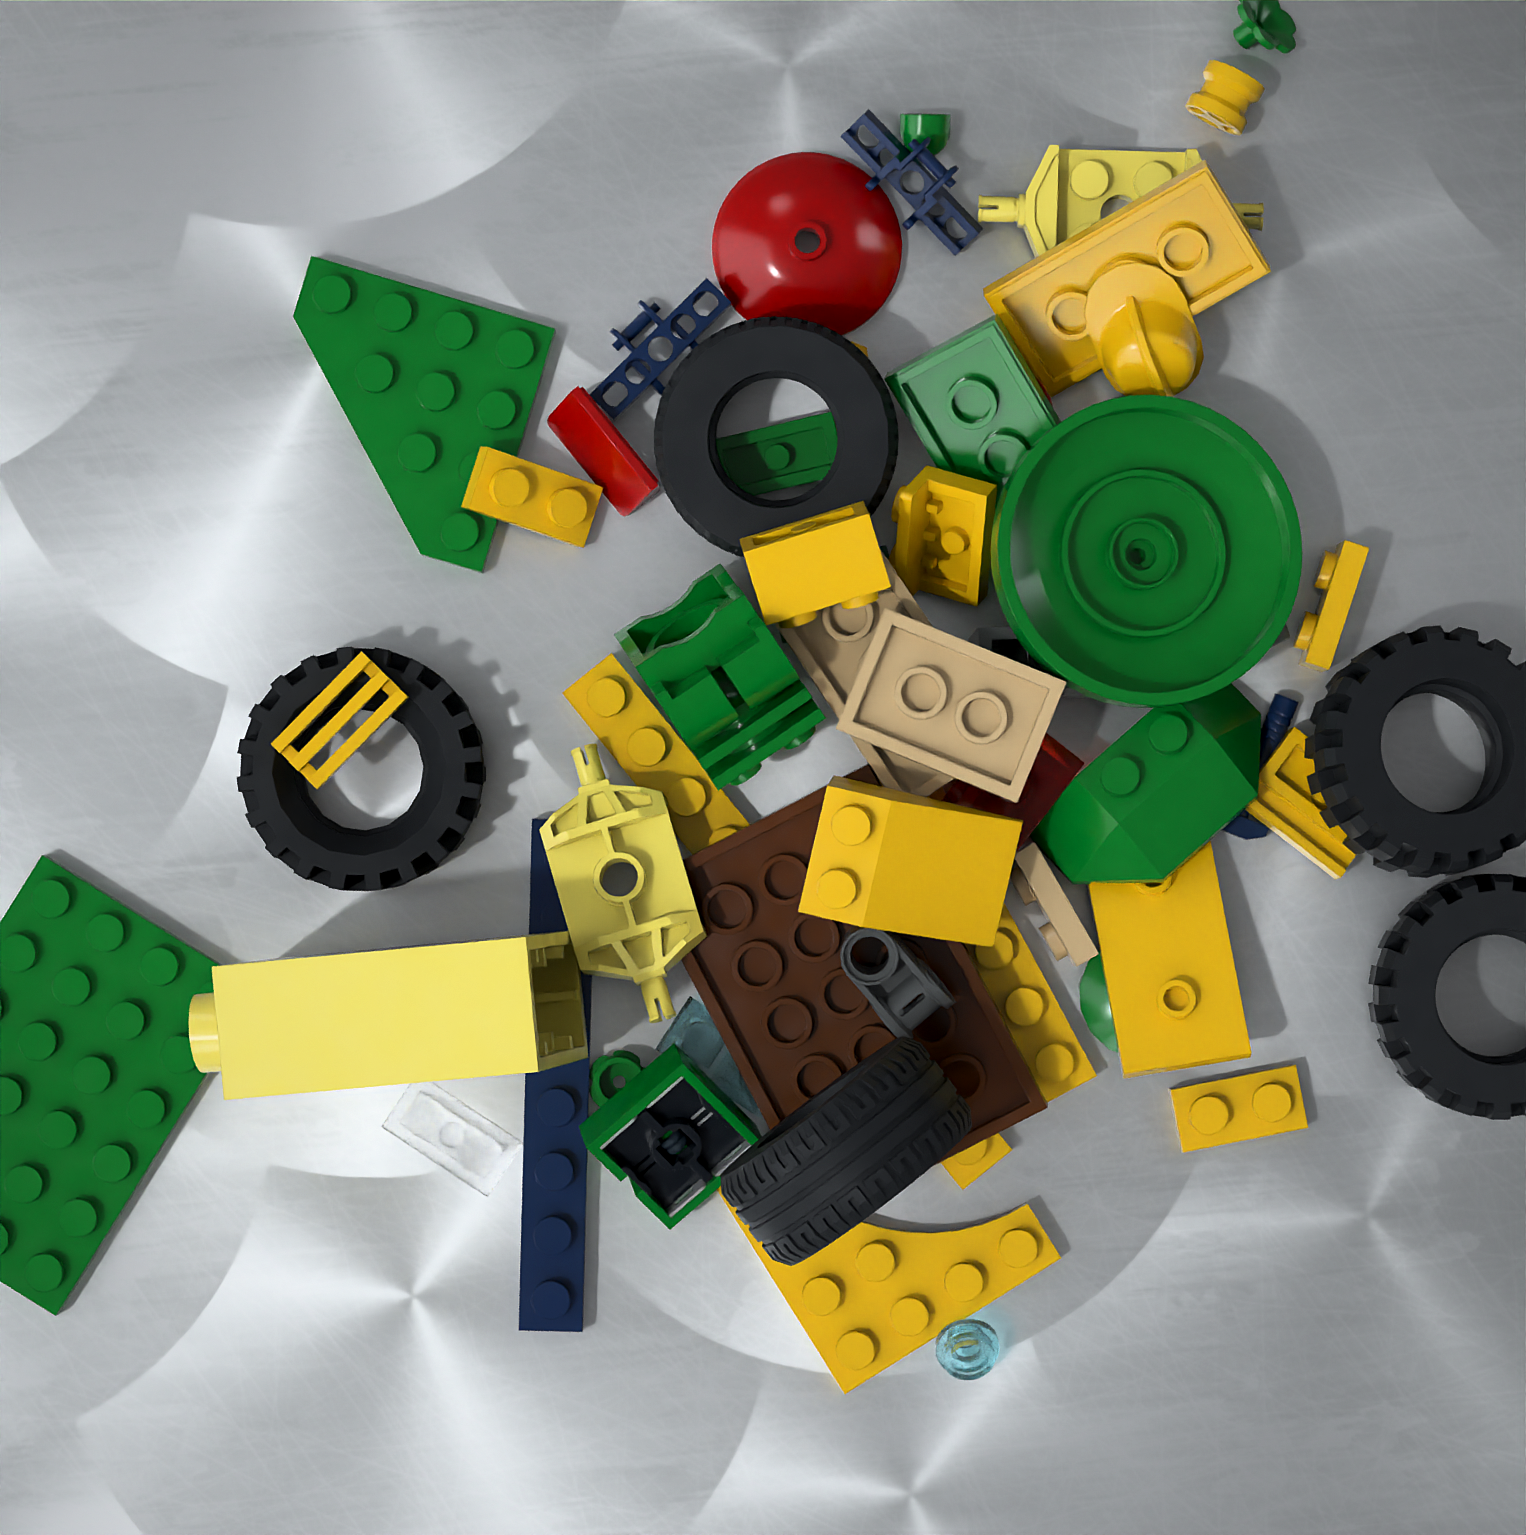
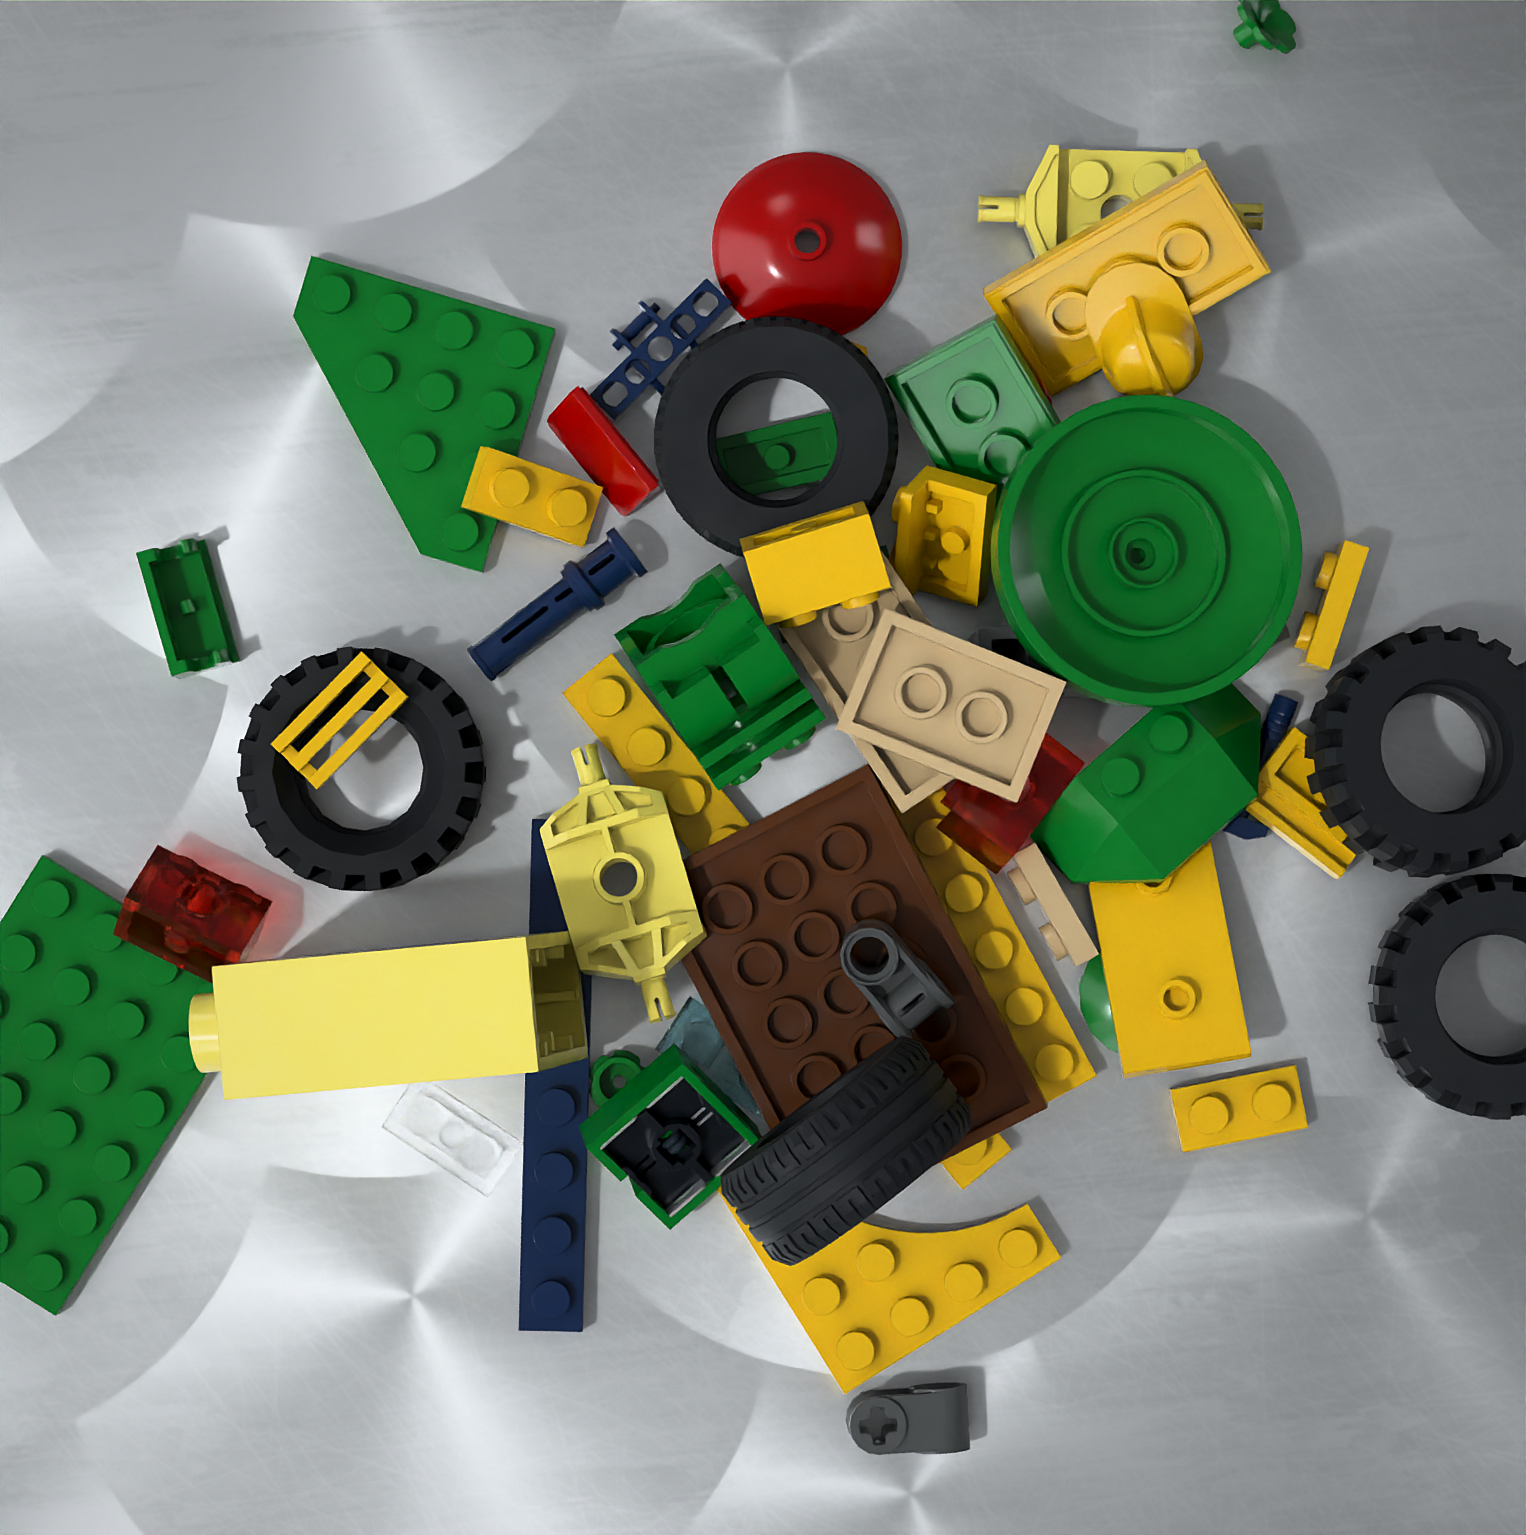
yellow slope [798,775,1023,947] -> none
dark blue piece [840,109,983,256] -> none
green hinge [900,113,951,156] -> none
clear light blue plate [935,1319,1000,1380] -> none
yellow wheel [1185,60,1265,136] -> none
none -> clear red brick [113,845,273,984]
none -> green hinge [136,538,241,679]
none -> dark blue pin [467,527,648,682]
none -> dark grey piece [845,1382,970,1455]

